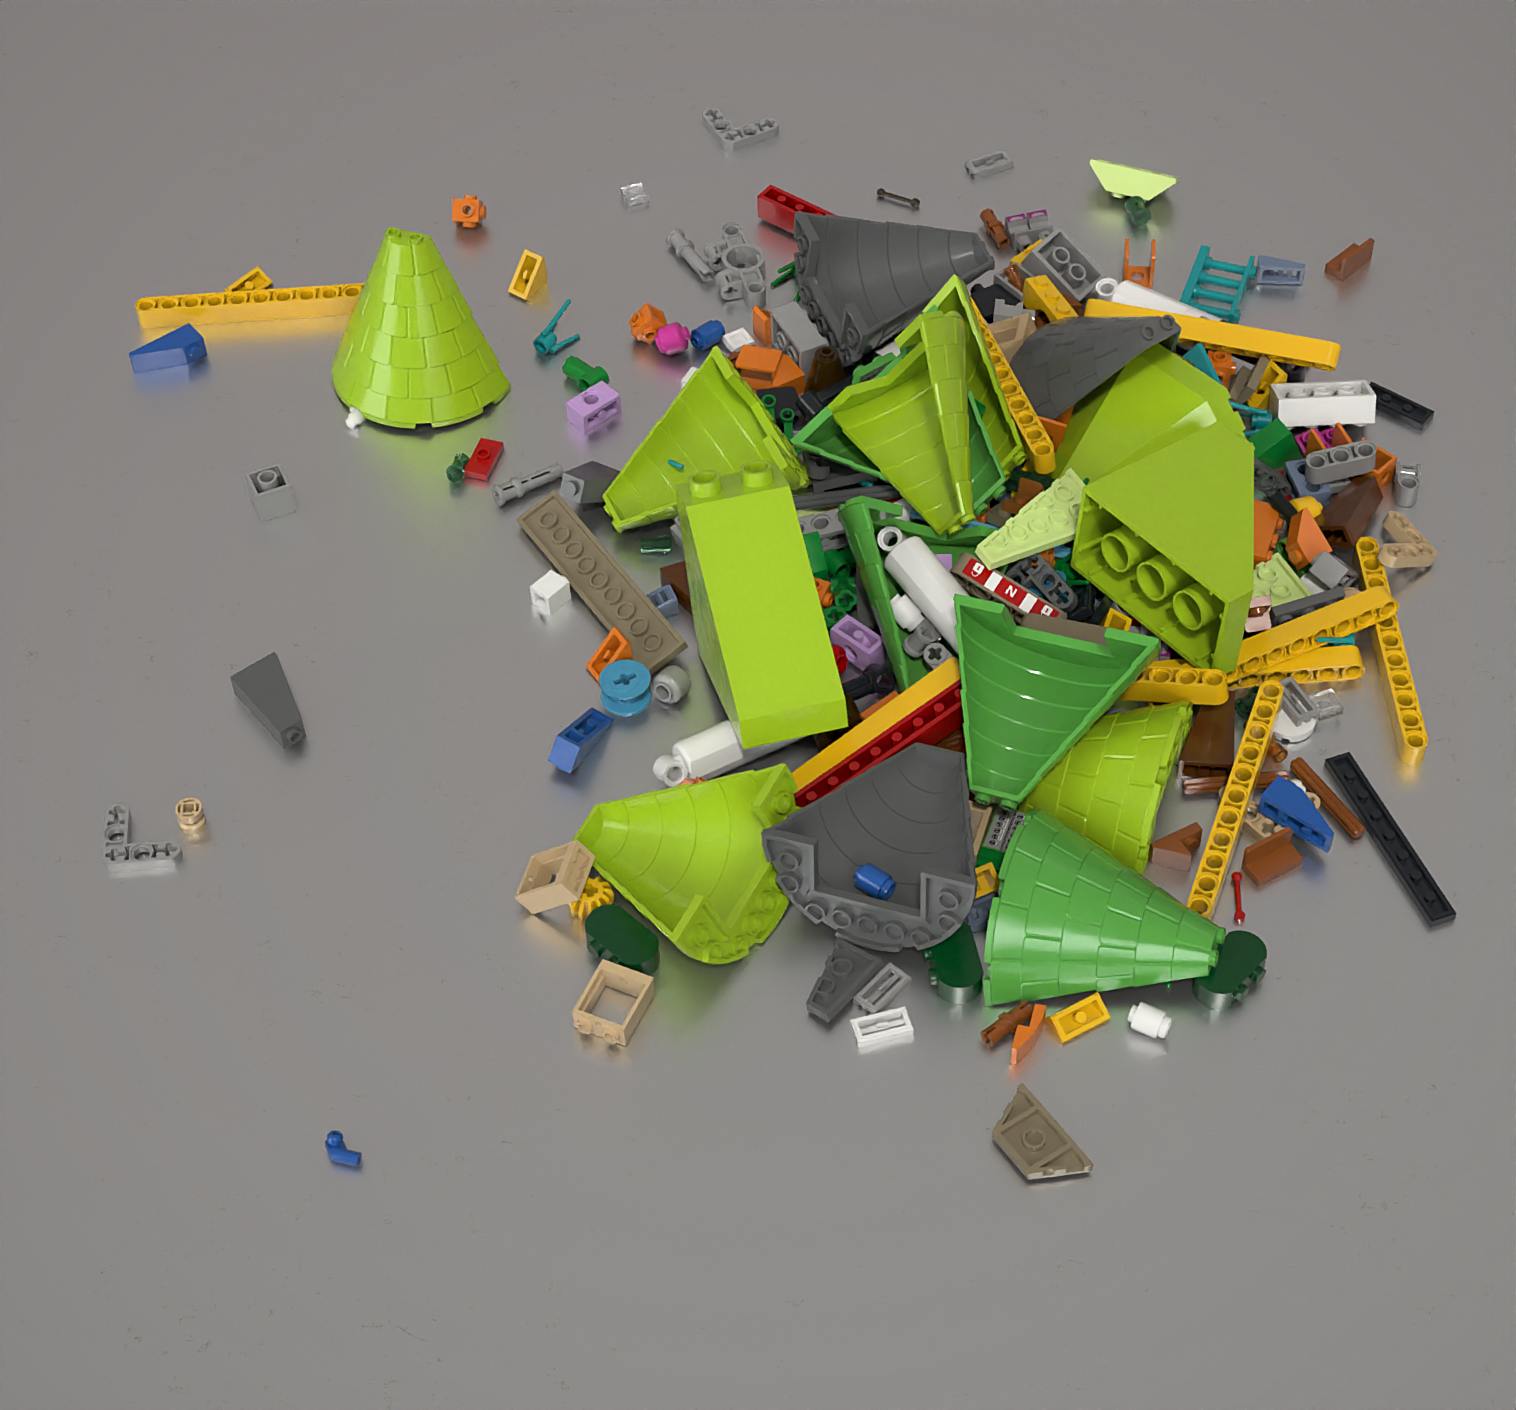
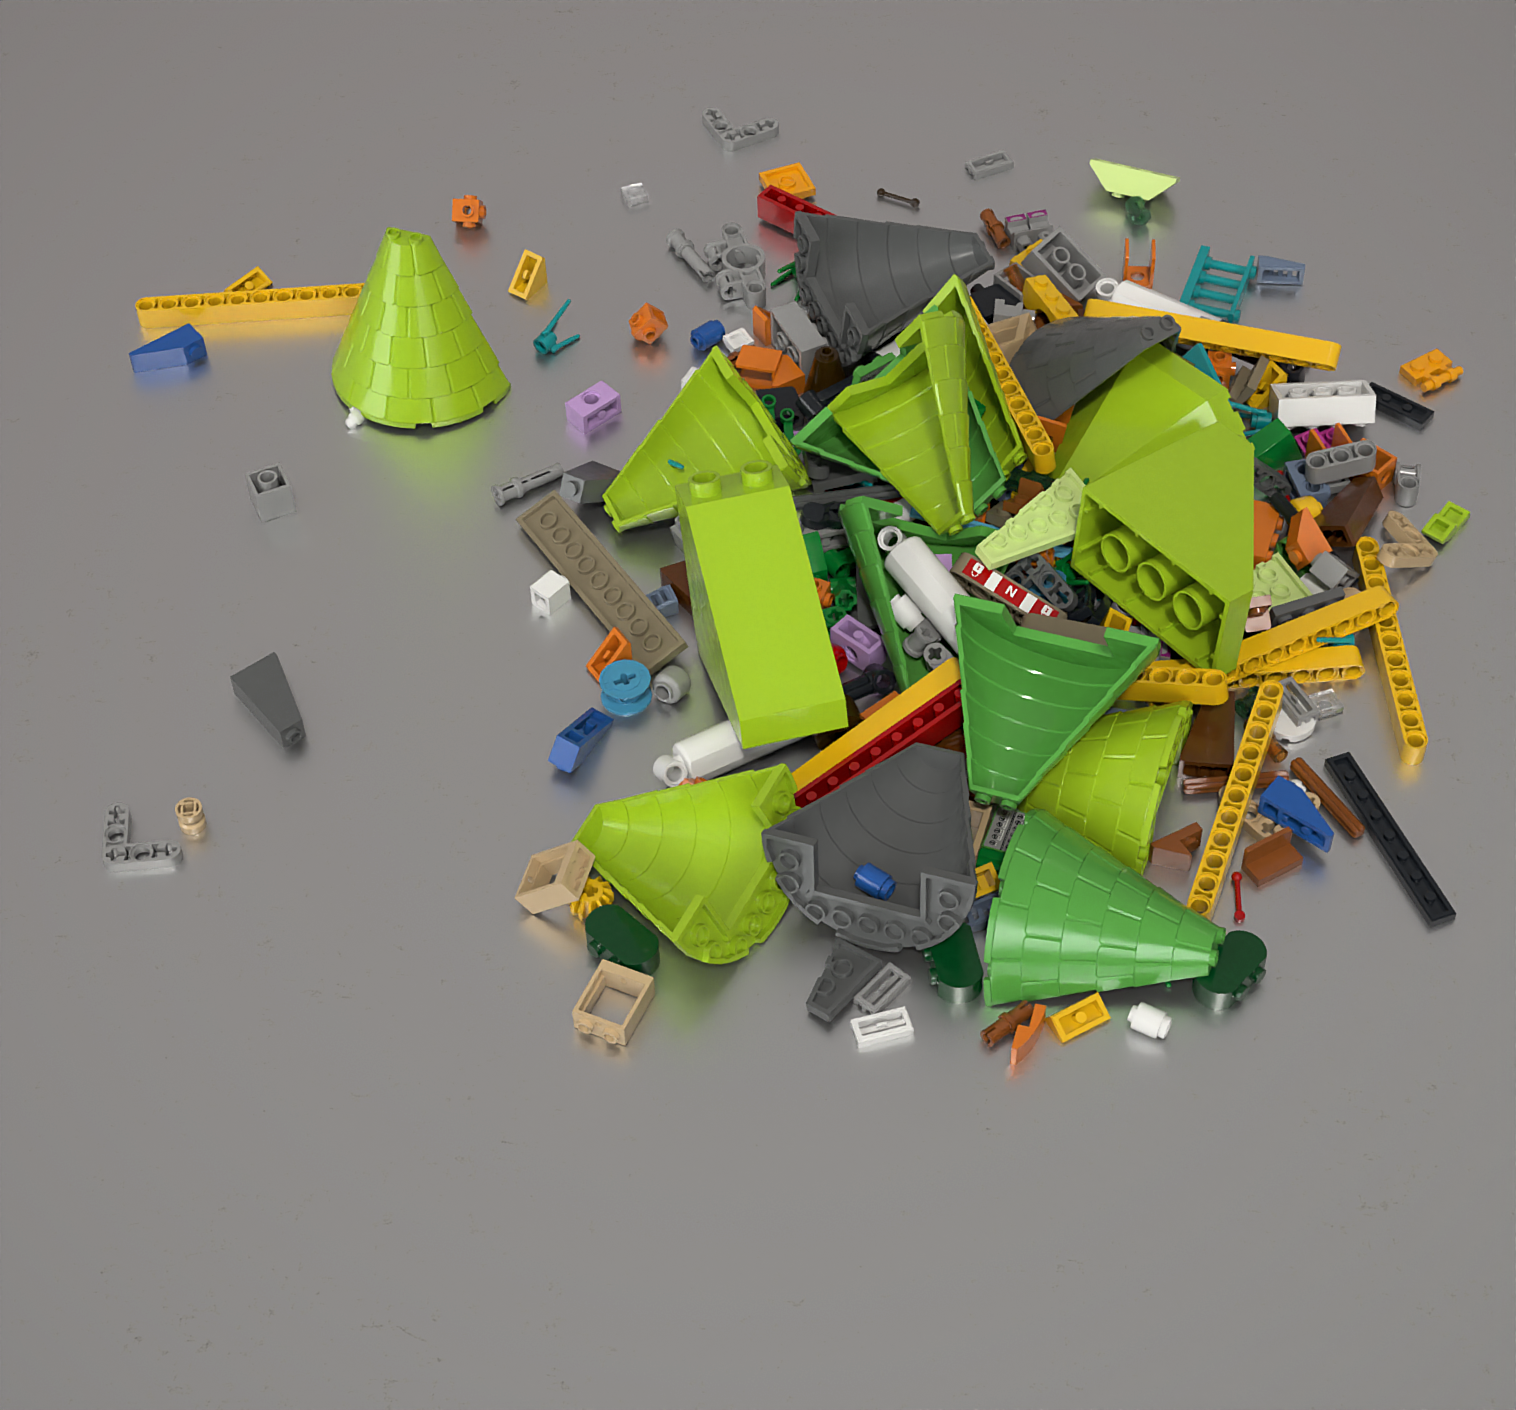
blue arm [325,1131,362,1167] -> none
clear green pin [446,453,469,483] -> none
red plate [464,438,504,481] -> none
green piece [562,356,610,392] -> none
clear green pin [640,535,672,555] -> none
dark pink head [655,322,691,356] -> none
dark tan wing [992,1083,1093,1180] -> none
dark orange panel [1324,238,1375,282] -> none
none -> light orange plate [759,162,816,199]
none -> black piece [800,501,843,531]
none -> light orange plate [1399,348,1463,392]
none -> lime slope [1421,501,1470,544]

